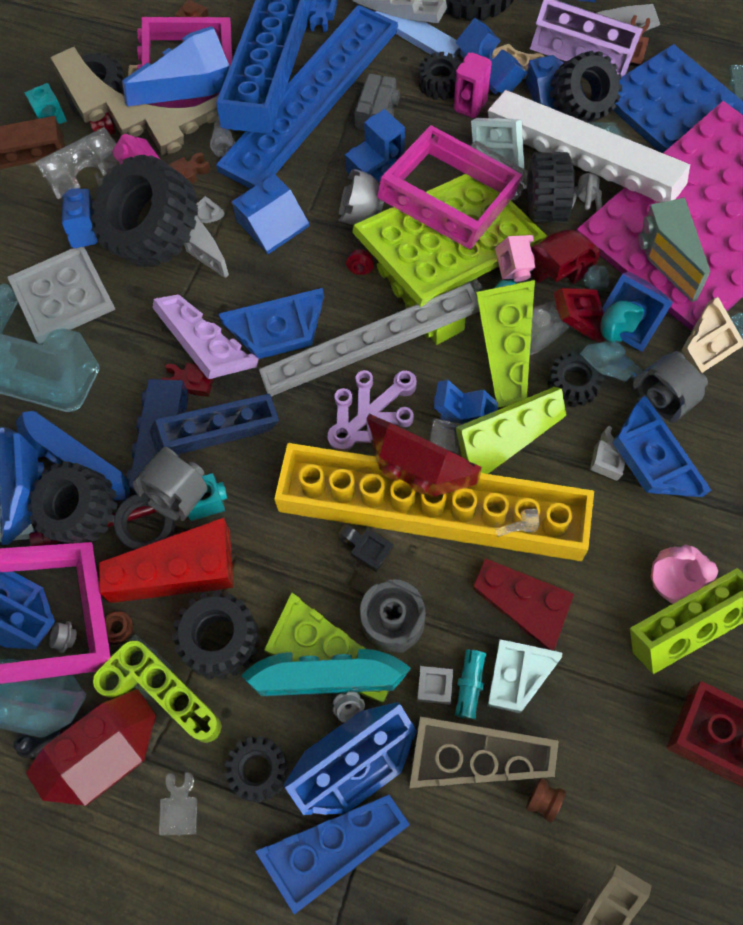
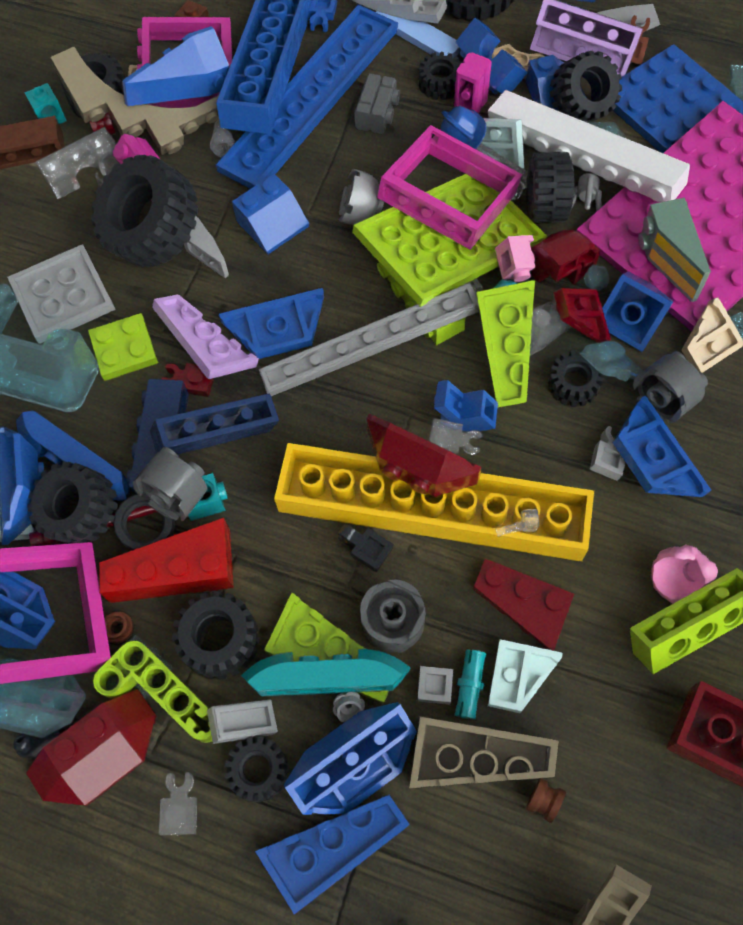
light grey plate [49,621,77,653] -> none
blue brick [62,188,98,248] -> none
copper plate [168,152,211,184] -> none
light grey tile [196,196,225,223] -> none
lavender plant [328,370,416,451] -> none
blue brick [345,109,405,182] -> none
dark red plate [346,249,374,275] -> none
wing [456,387,566,474] -> none
teal hair [600,300,644,343] -> none
none -> lime plate [88,313,158,381]
none -> light grey tile [207,699,278,744]
none -> blue piece [440,106,486,149]

